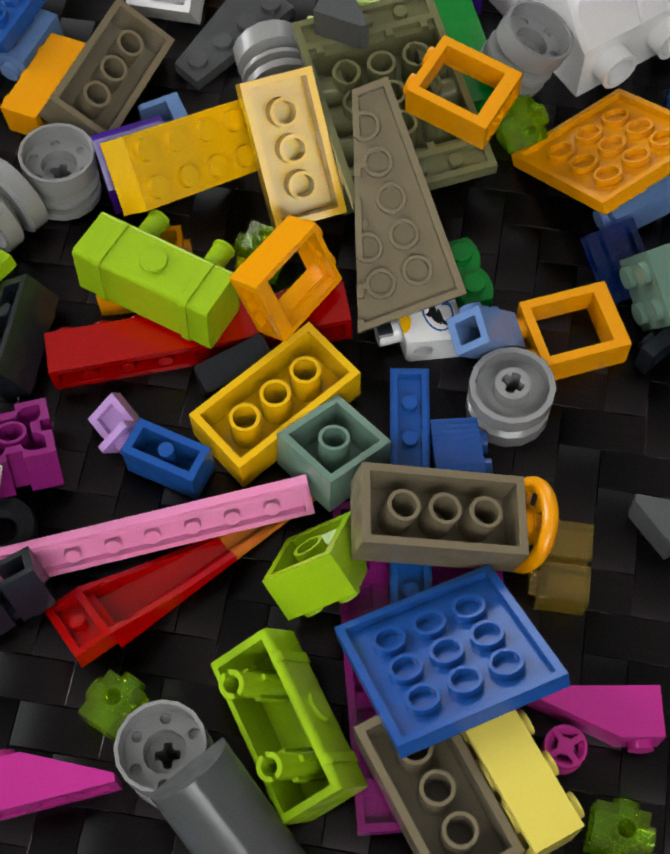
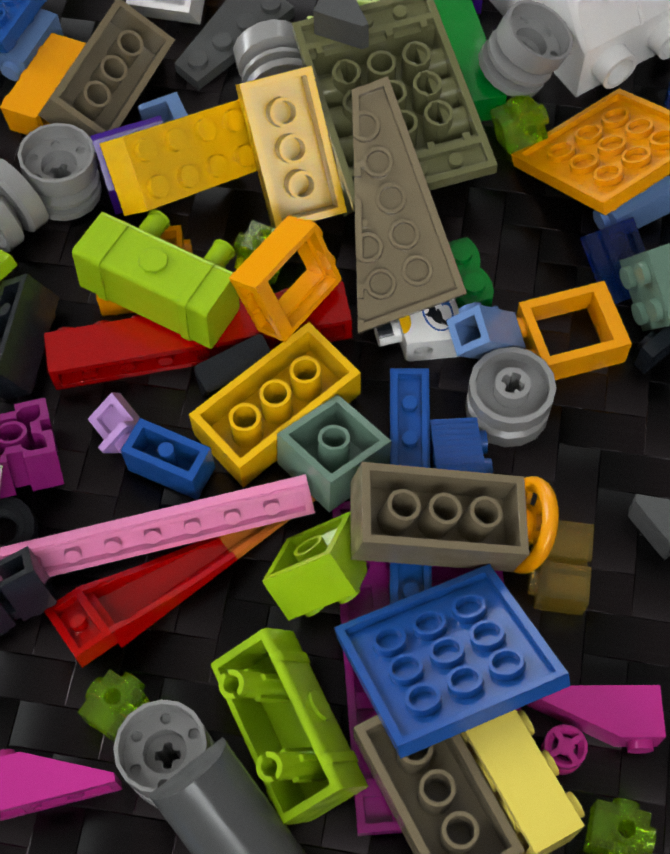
light orange window [403,35,523,150] -> none

